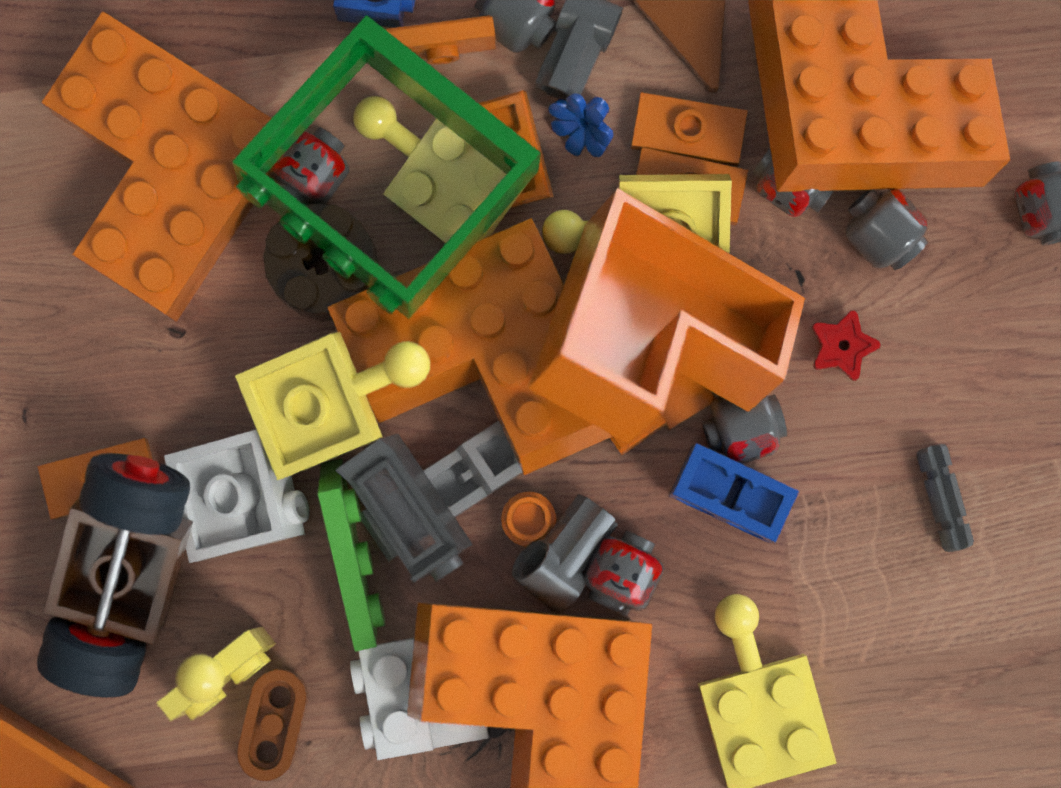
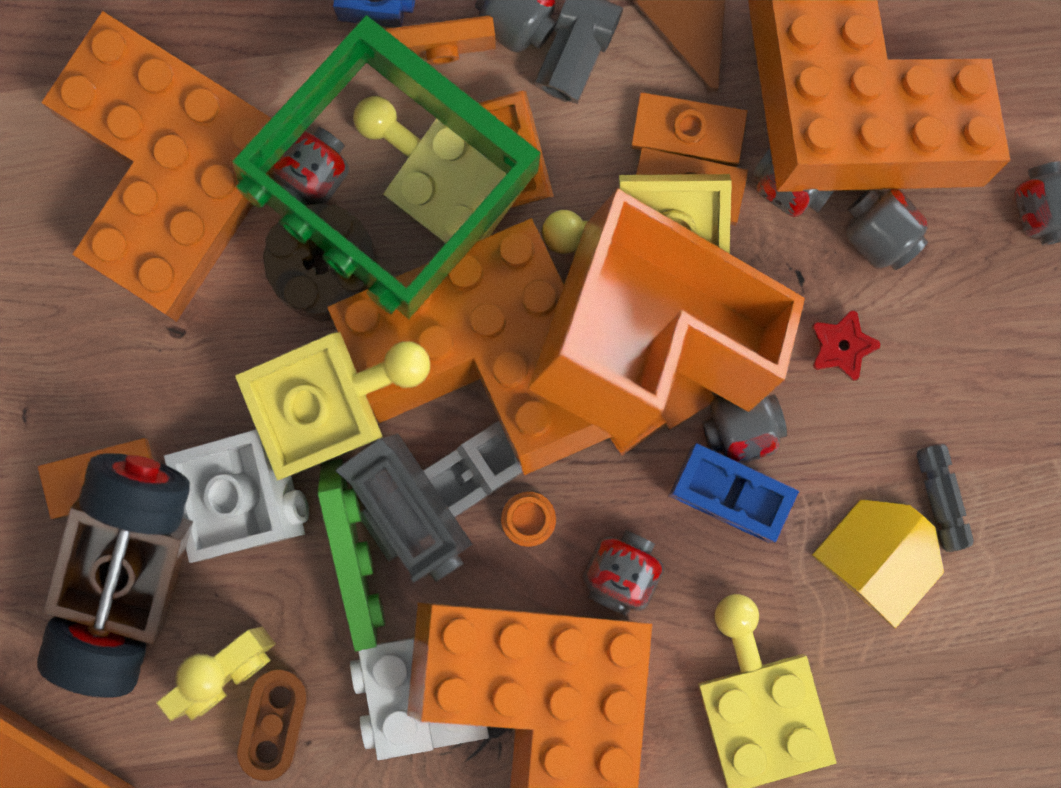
dark grey piece [512,494,618,612] -> none
blue plant [549,93,614,157] -> none
none -> yellow slope [811,500,944,628]

